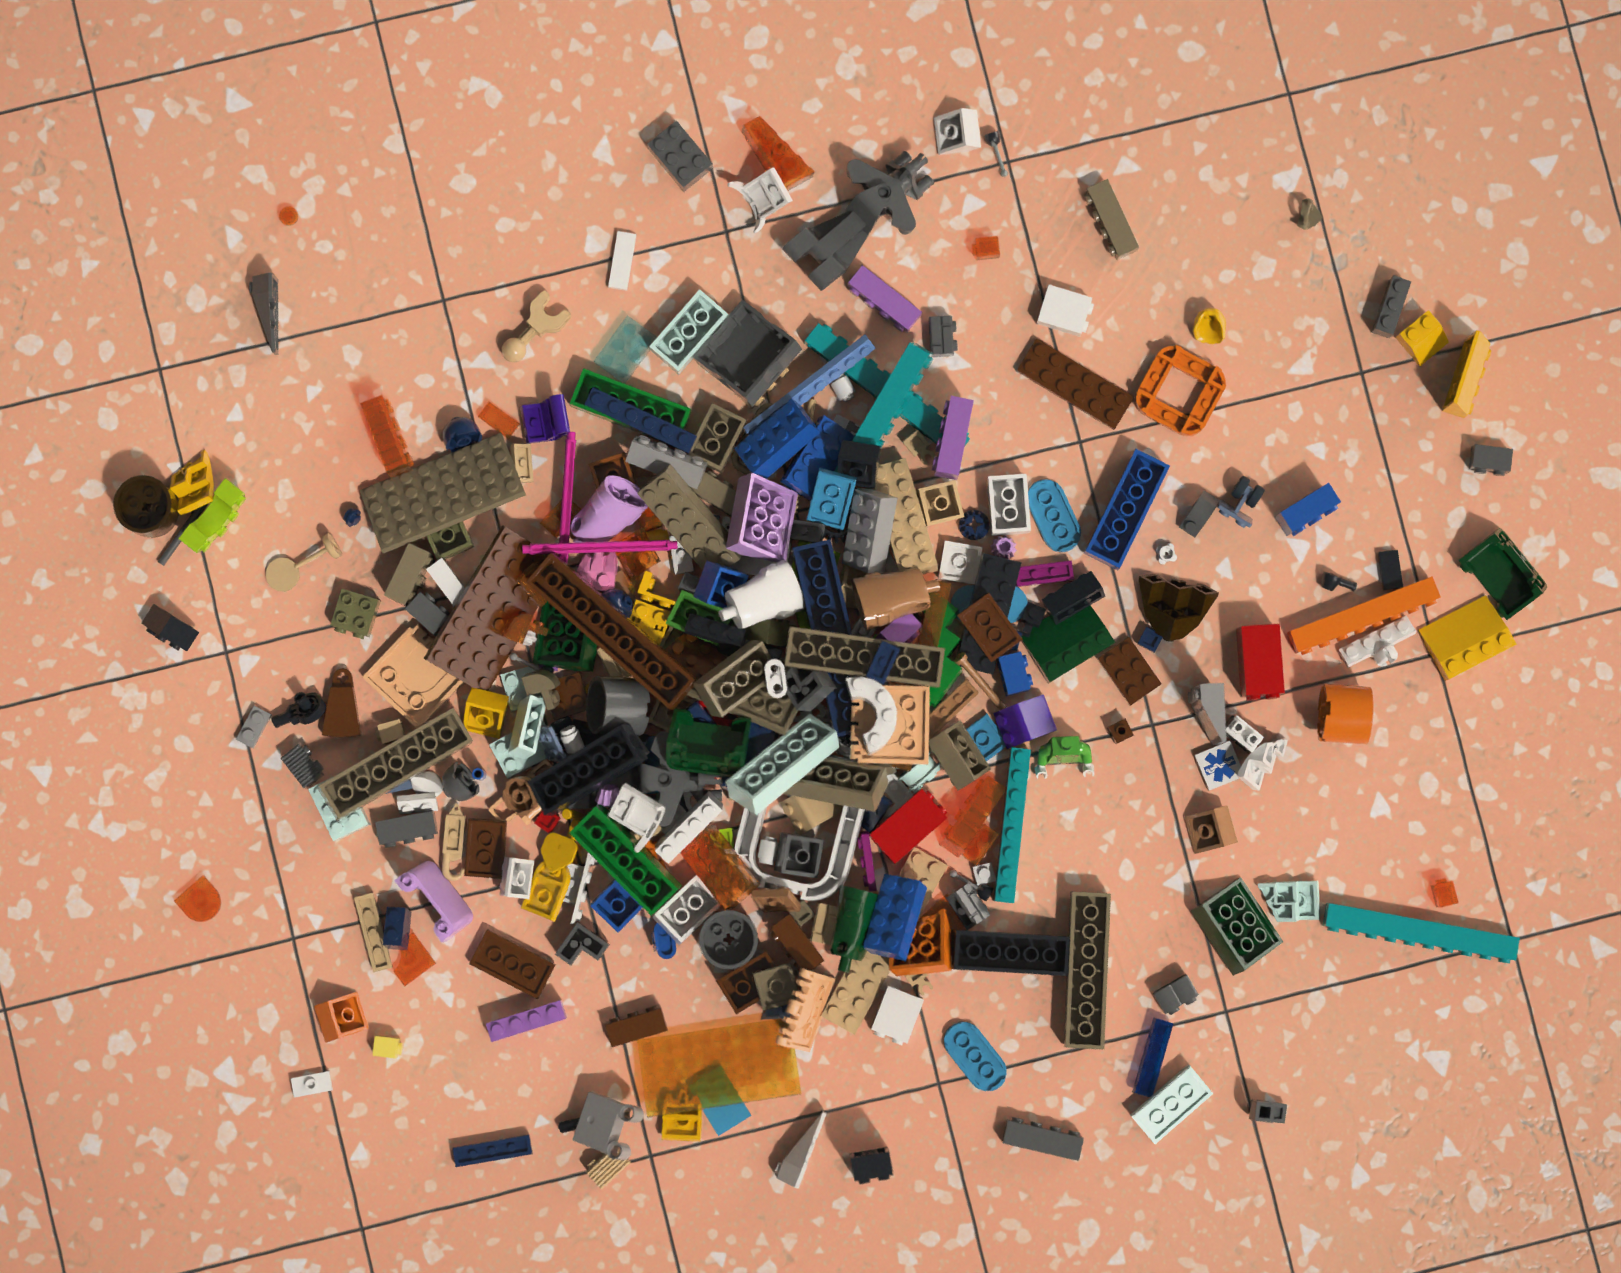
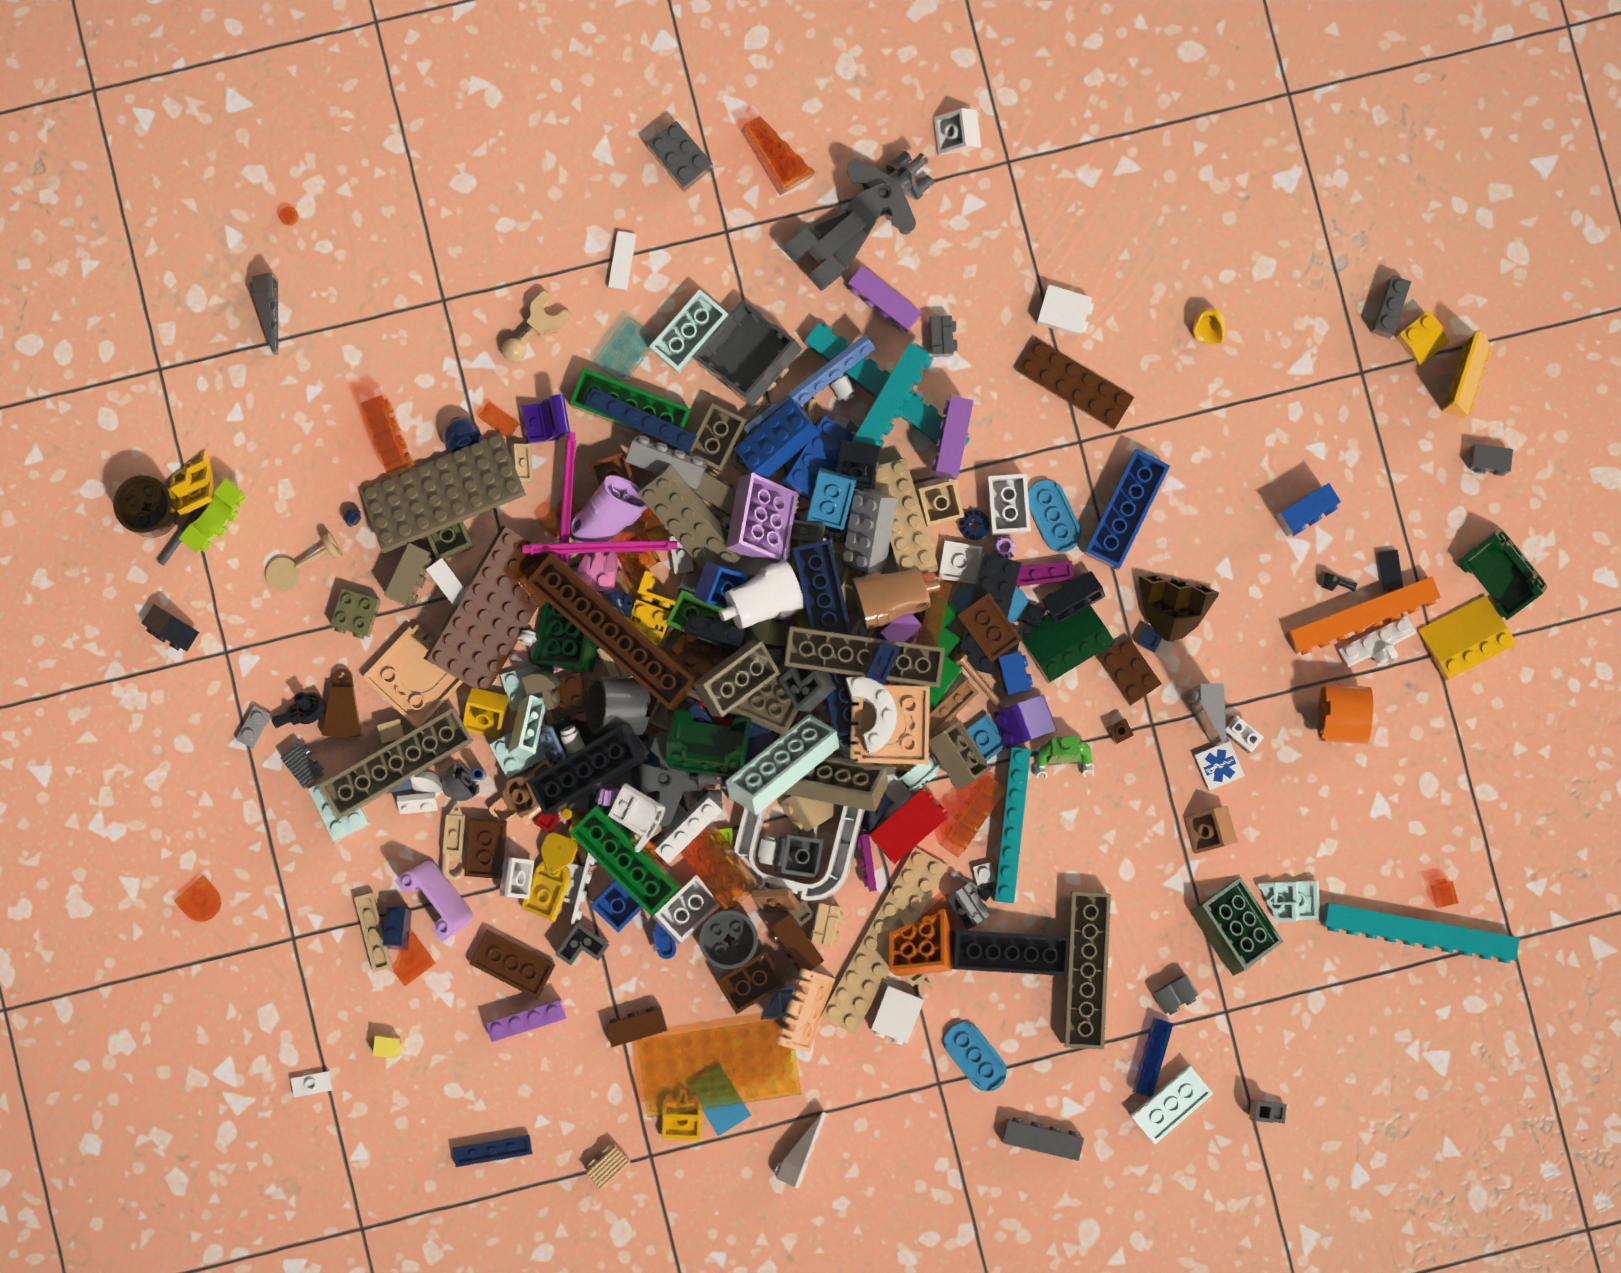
orange slope [314,992,369,1043] -> none
dark grey brick [375,811,438,848] -> none
dark grey brick [405,592,450,636] -> none
clear orange brick [502,613,549,644] -> none
light grey piece [558,1092,644,1161] -> none
white piece [727,167,793,233] -> none
dark tan tile [753,963,798,1011] -> none
white plate [764,658,787,698] -> none
dark green torso [830,885,878,973] -> none
black brick [850,1147,893,1184] -> none
blue brick [863,874,927,961] -> none
tan plate [902,429,935,464] -> none
clear orange brick [962,824,999,866] -> none
clear orange brick [971,236,1000,261] -> none
hinge [984,131,1008,177] -> none
dark tan brick [1084,179,1139,260] -> none
orange plate [1135,345,1226,436] -> none
white plate [1156,543,1177,565] -> none
dark grey brick [1179,491,1220,538] -> none
plate [1217,476,1265,528] -> none
red brick [1236,624,1285,701] -> none
white slope [1237,739,1288,791] -> none
dark tan piece [1297,198,1323,230] -> none

